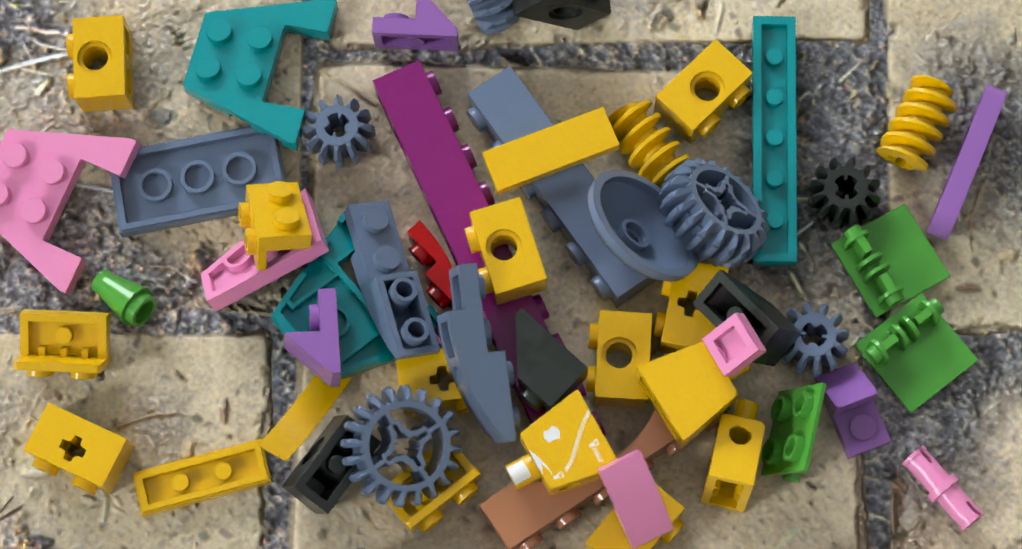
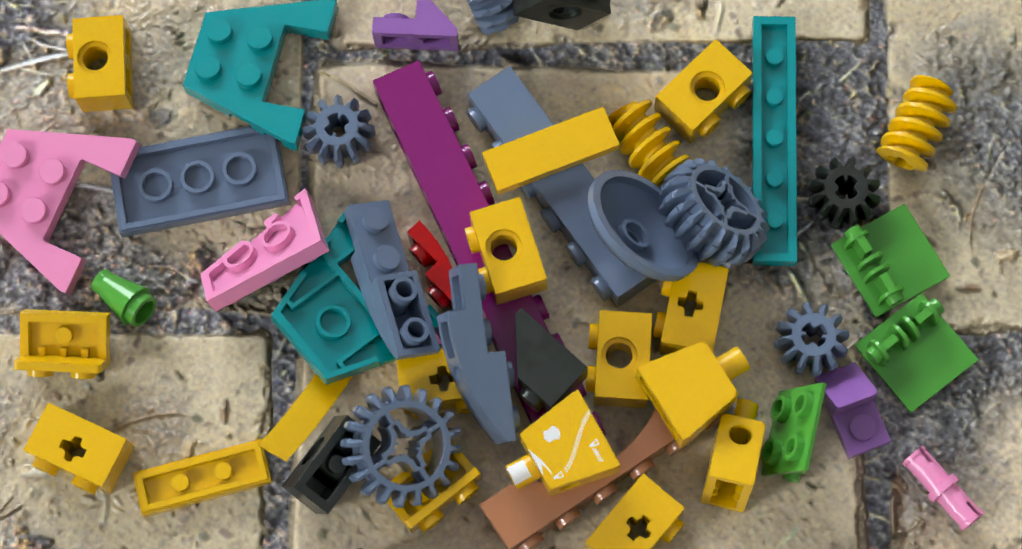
yellow bracket [238,181,312,271] -> none
medium lavender slope [284,288,341,387] -> none
bright pink slope [597,449,673,549] -> none
pearl dark grey slope [692,270,802,367] -> none
bright pink plate [702,313,766,377] -> none
medium lavender beam [926,84,1007,241] -> none

